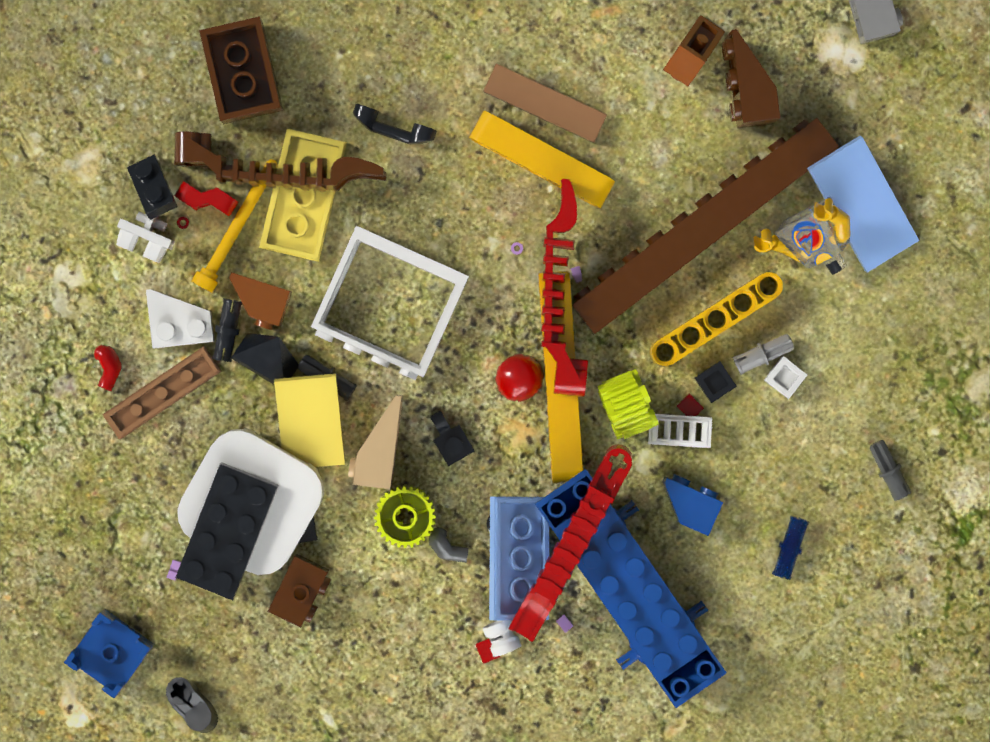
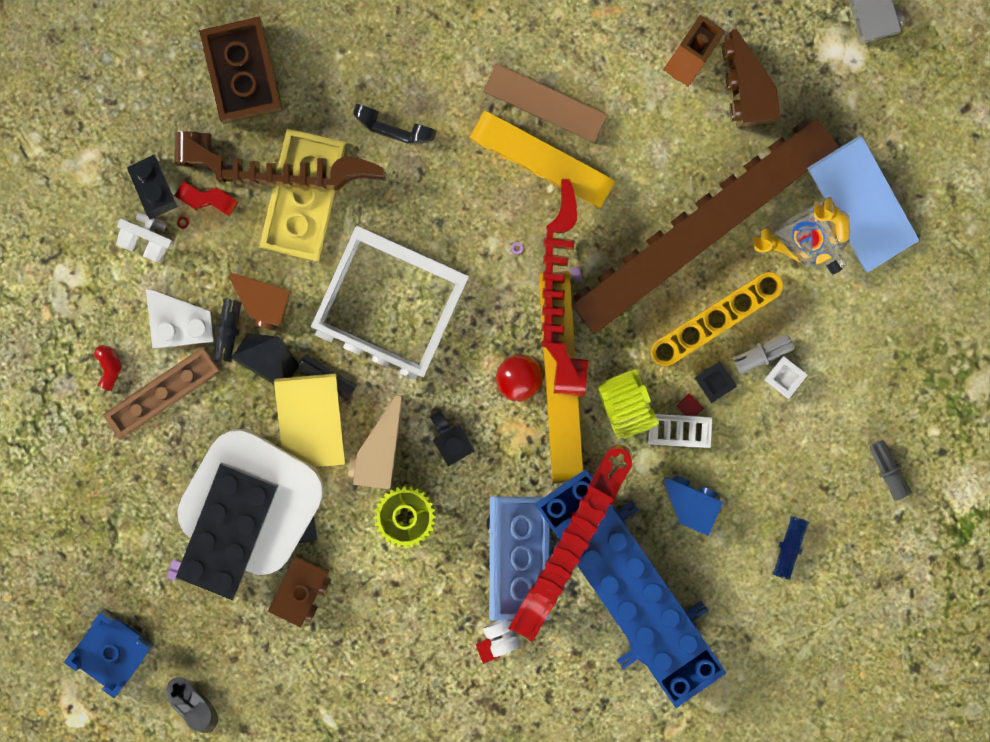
yellow piece [191,159,278,293] -> none
dark grey arm [428,527,469,563] -> none
lavender piece [556,614,573,633] -> none

